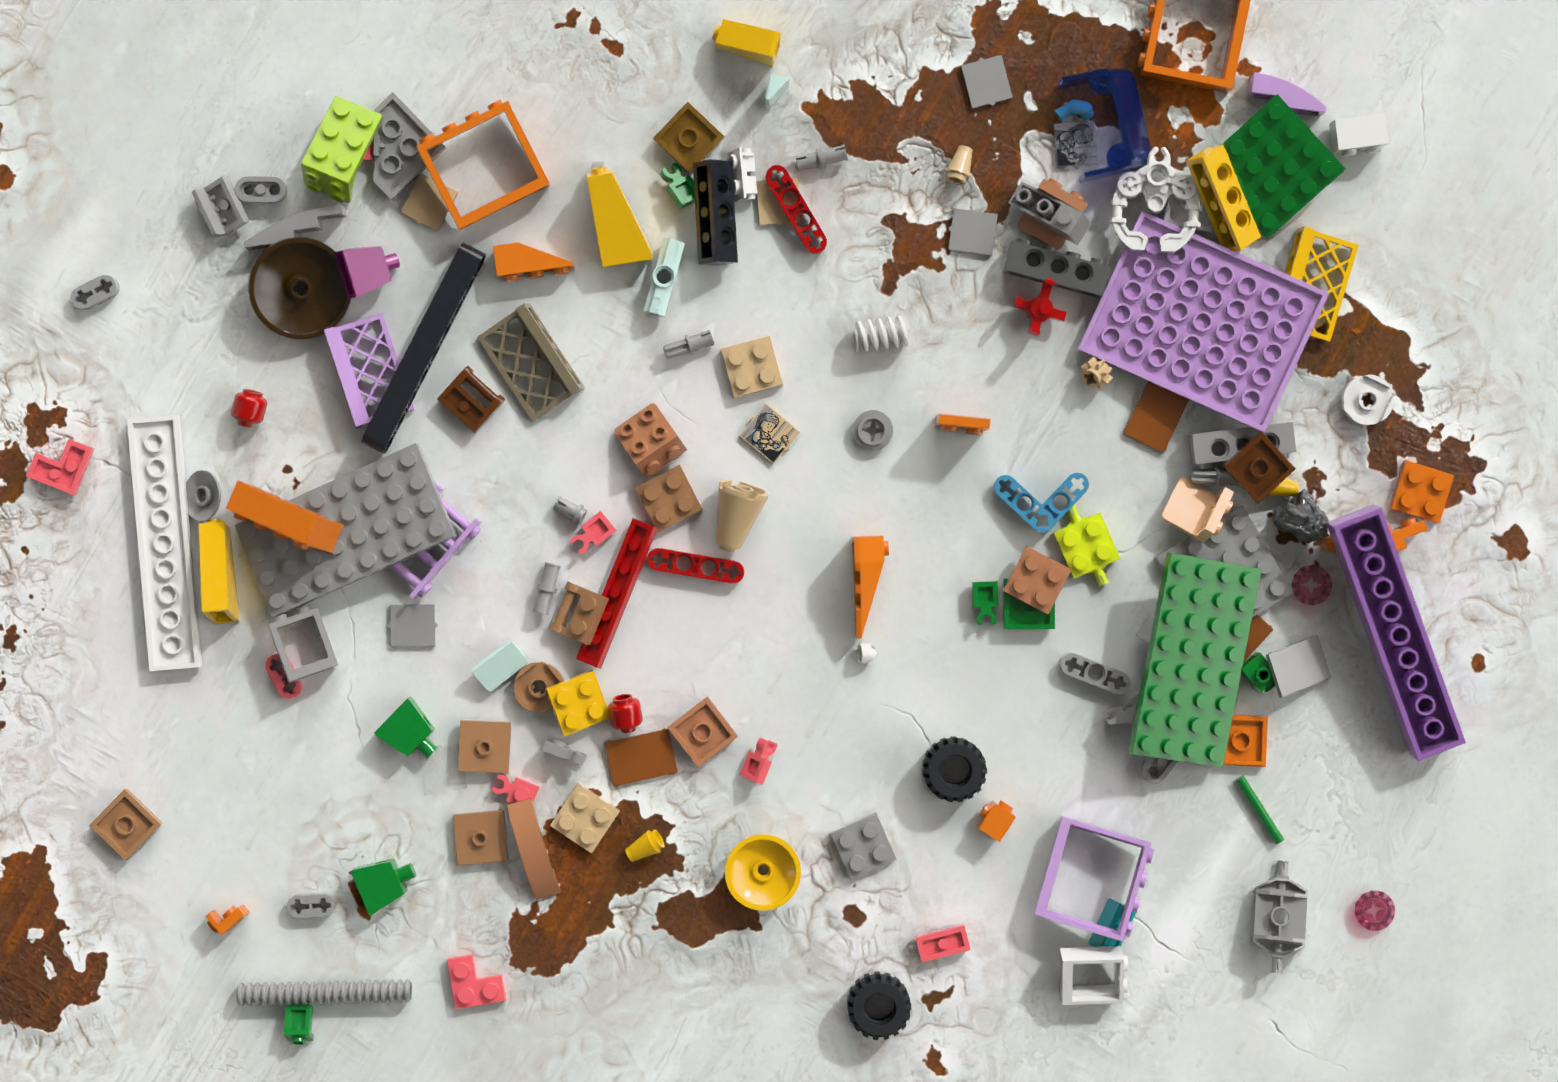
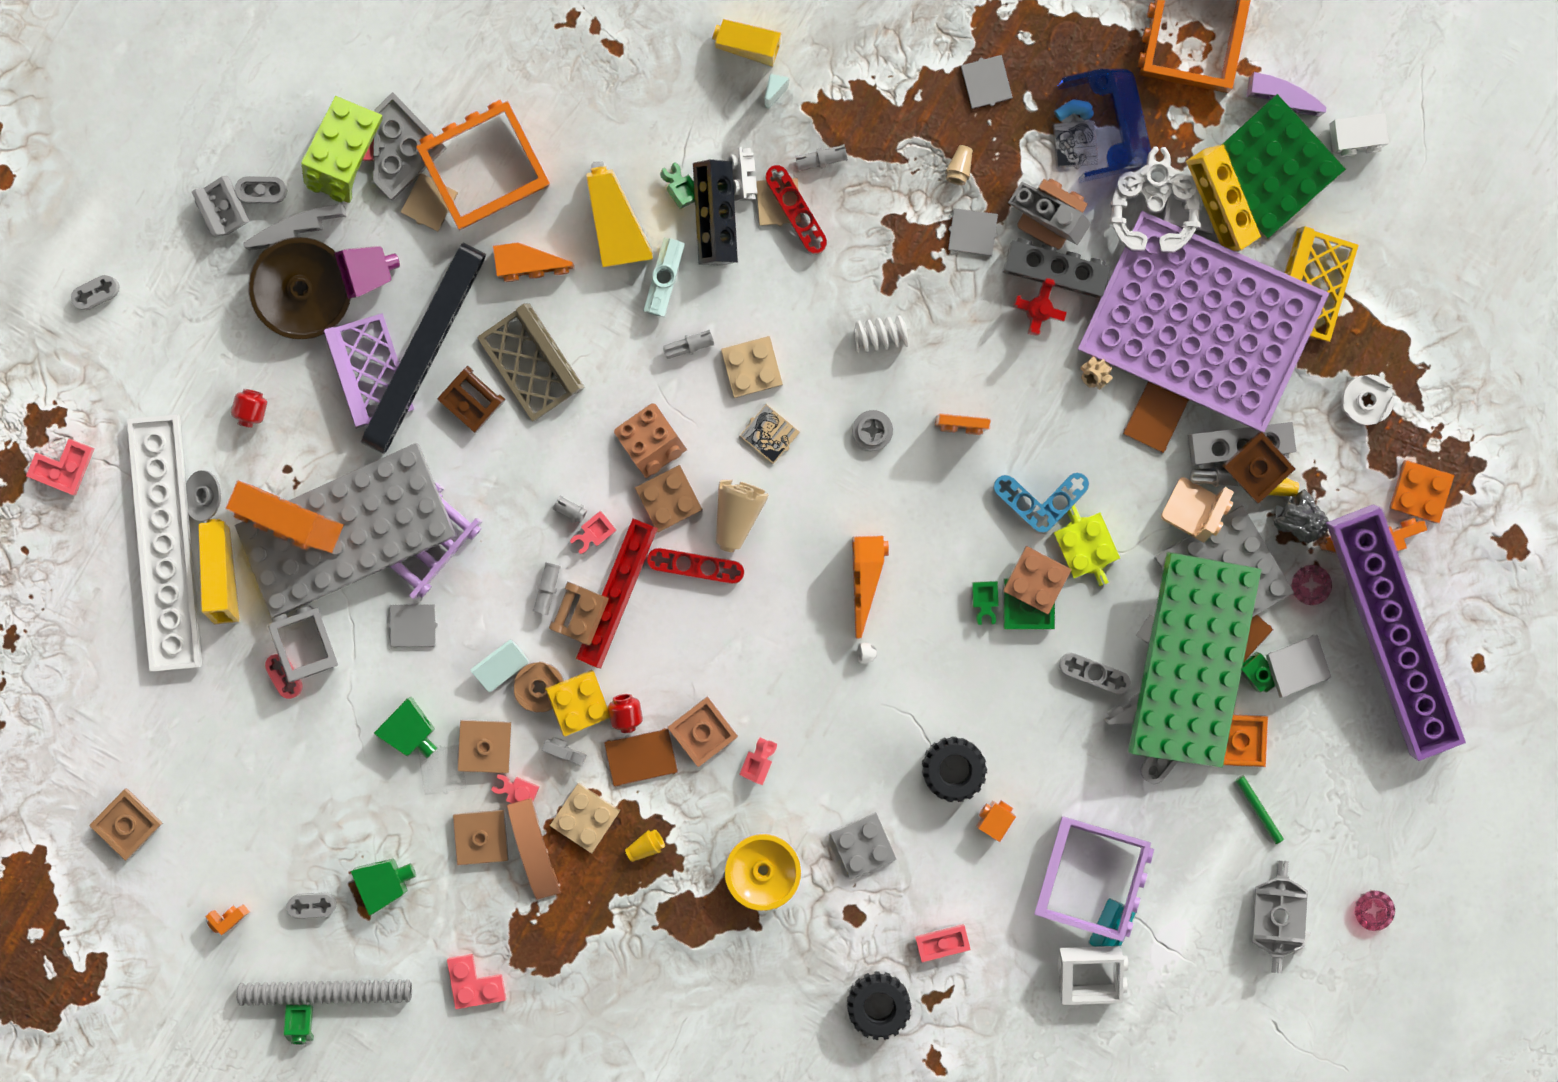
pearl gold plate [653,102,725,174] -> none

